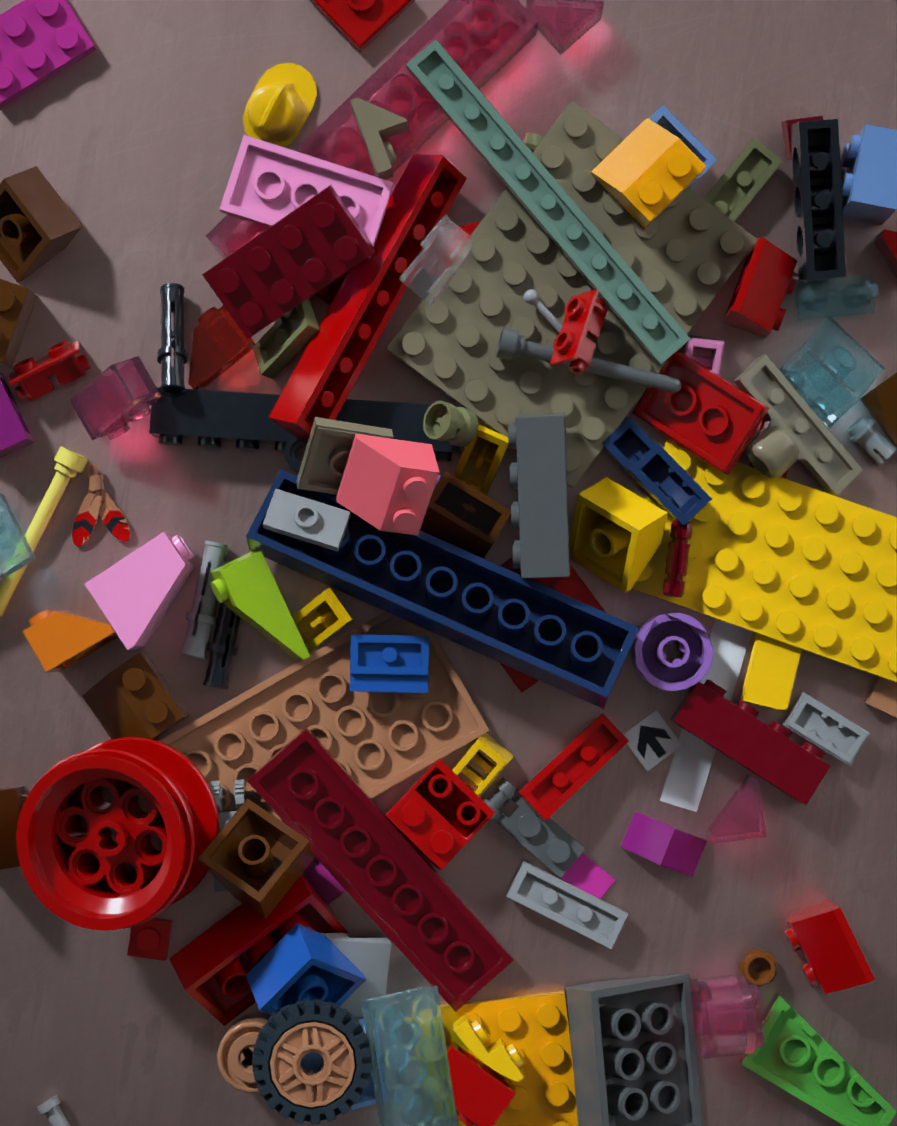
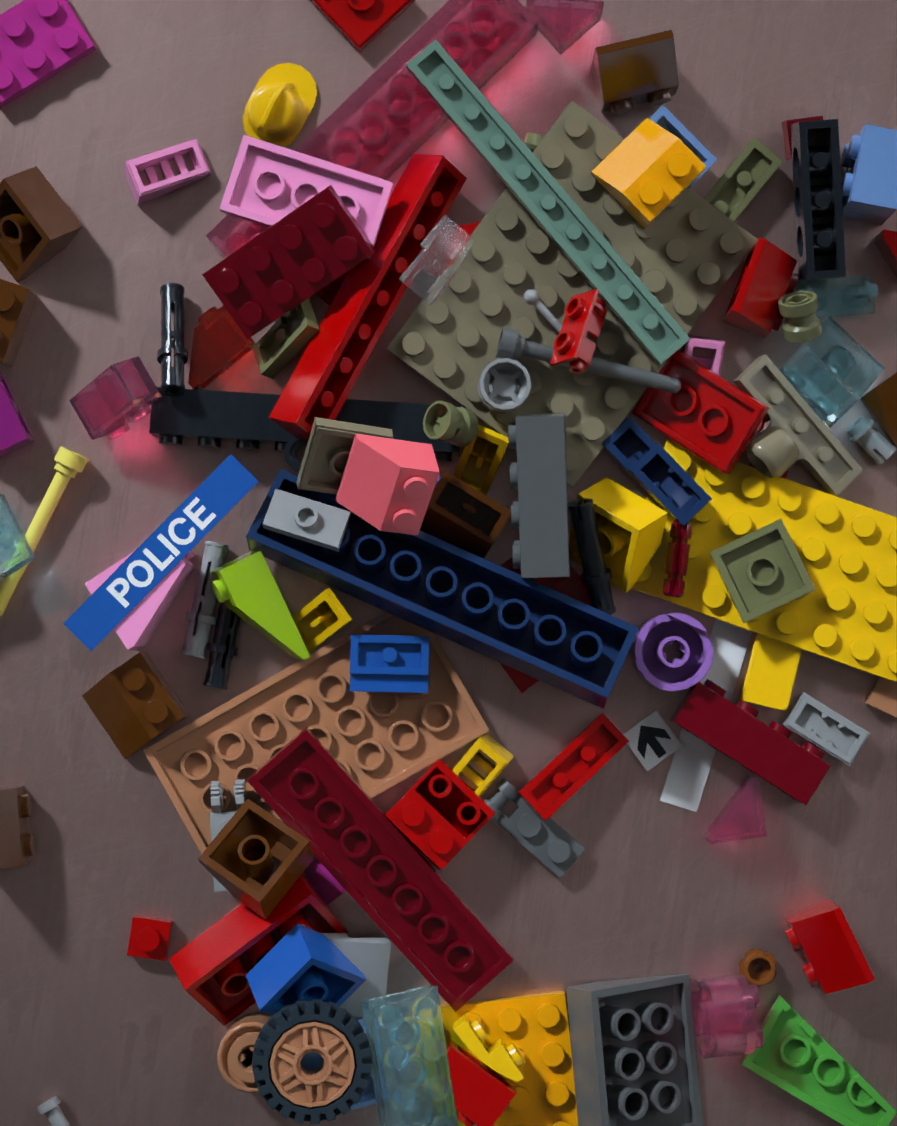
red hinge [9,340,91,402] -> none
red wheel [16,737,219,931] -> none
orange slope [22,609,119,672] -> none
piece [72,464,131,546] -> none
dark tan slope [350,97,409,180] -> none
light grey plate [506,860,628,949] -> none
dark pink sticker [560,853,615,899] -> none
magenta slope [620,811,707,877] -> none
none -> blue sticker [63,454,259,651]
none -> bright pink slope [123,138,211,205]
none -> light grey wheel [477,358,531,414]
none -> black pin [568,498,616,615]
none -> reddish brown slope [591,30,679,115]
none -> olive plate [709,519,816,624]
none -> olive wheel [778,291,822,343]

